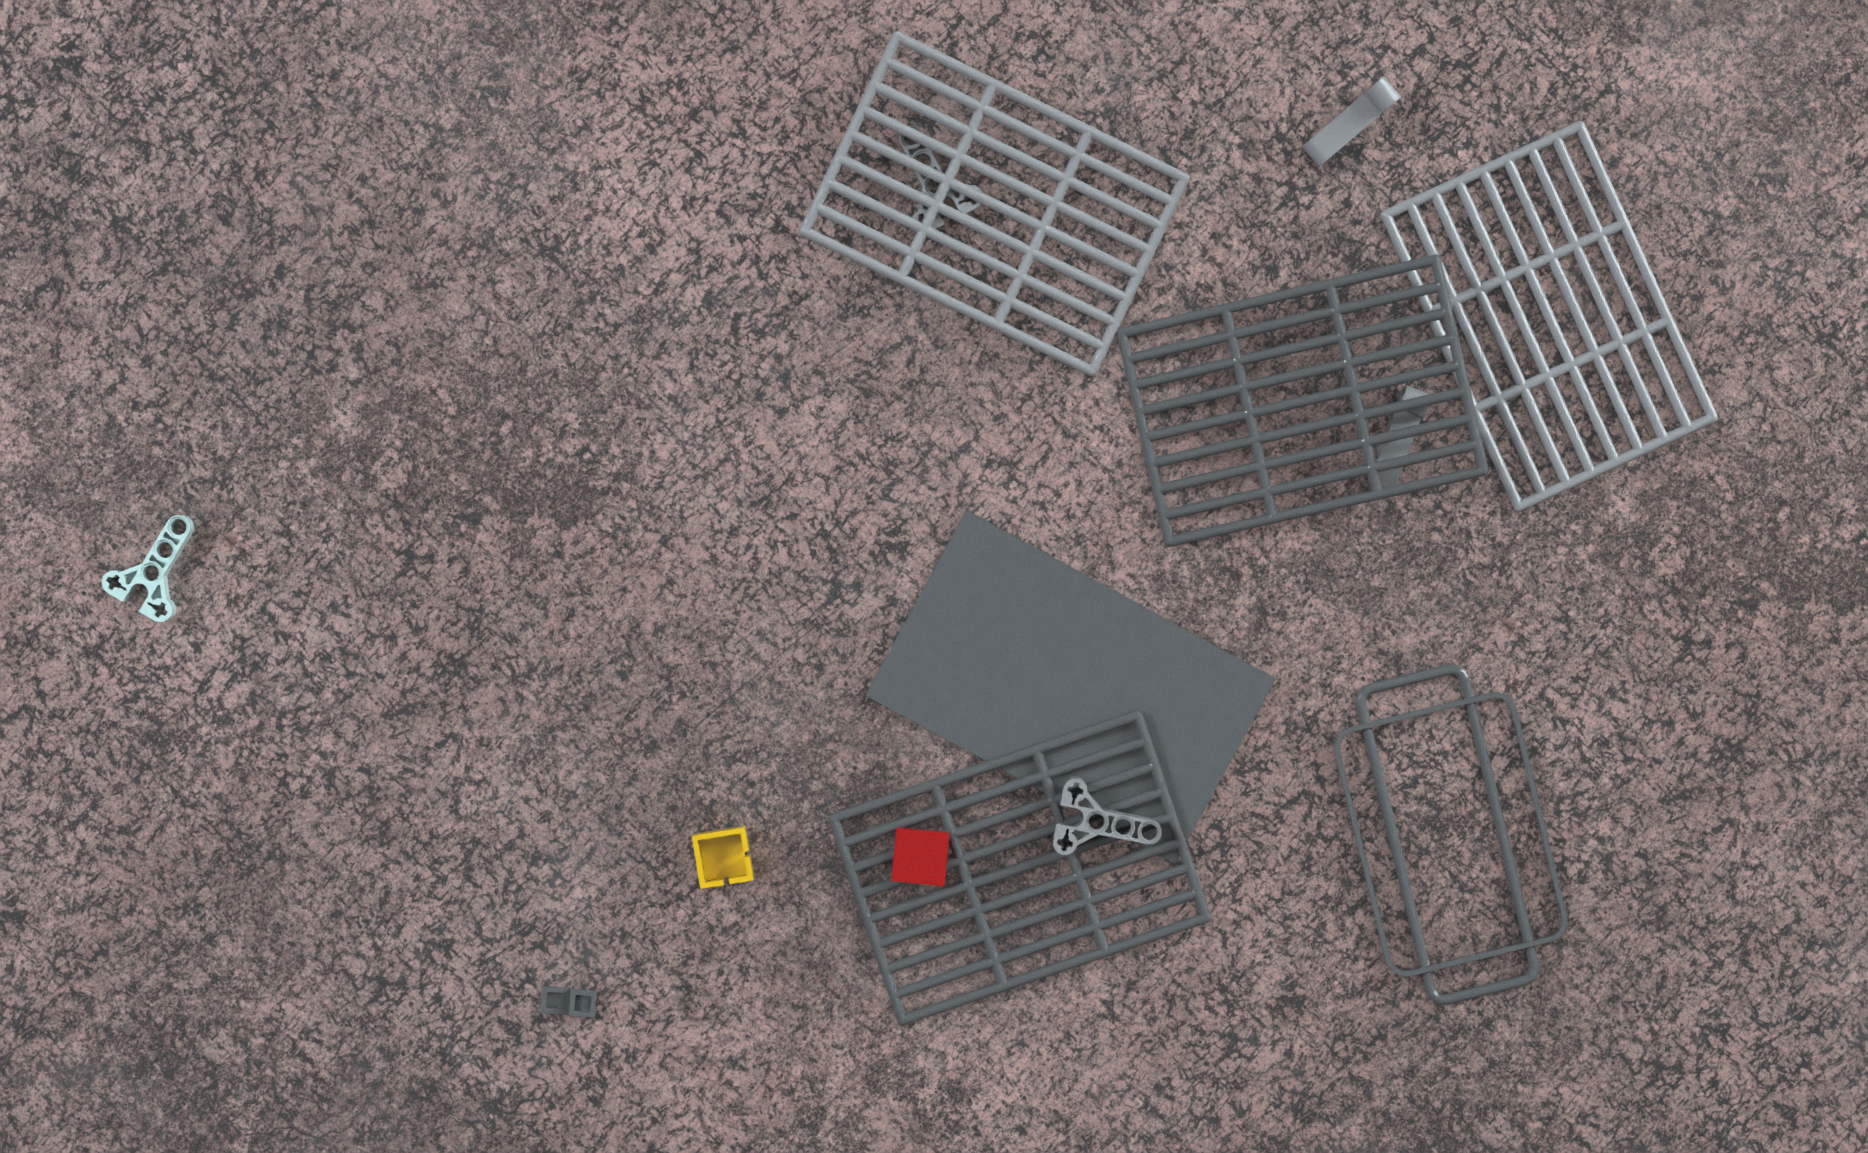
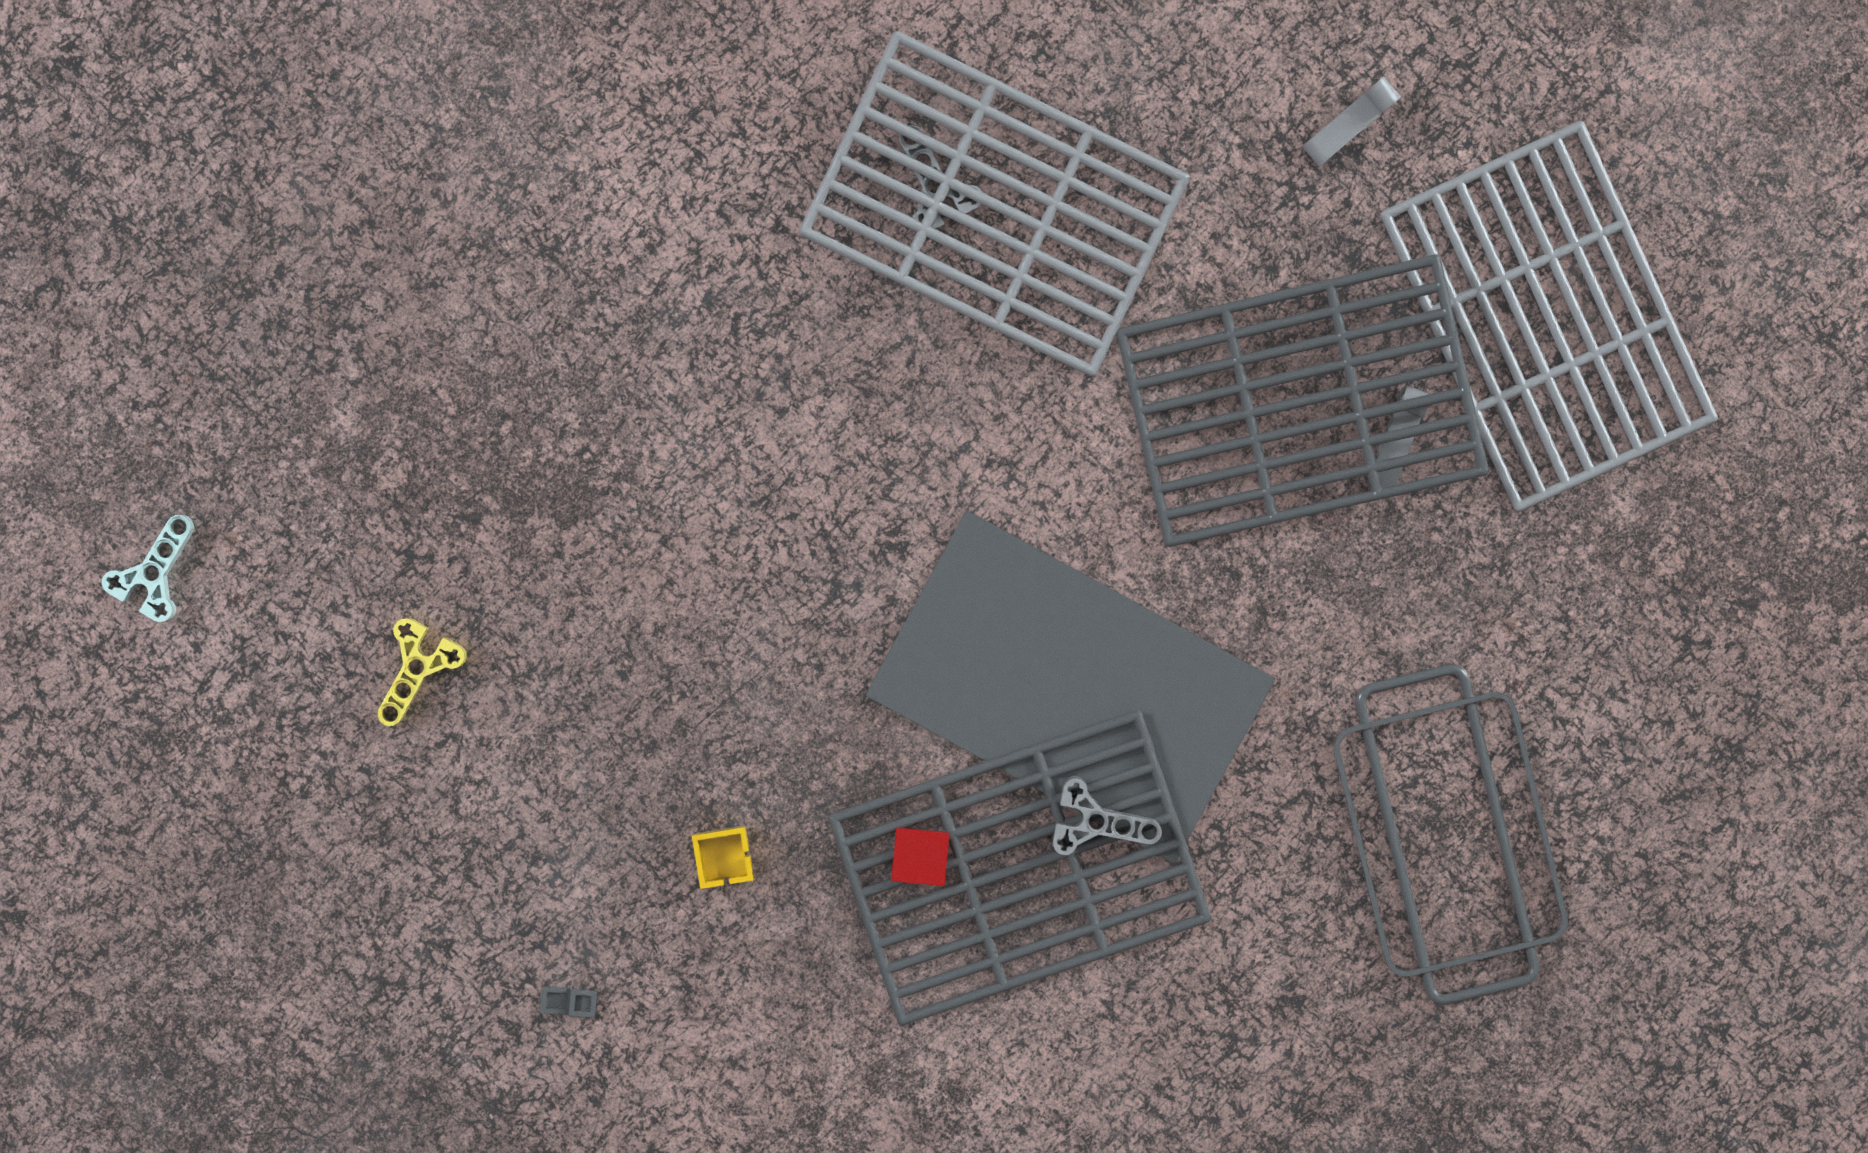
none -> light yellow beam [378,618,467,726]

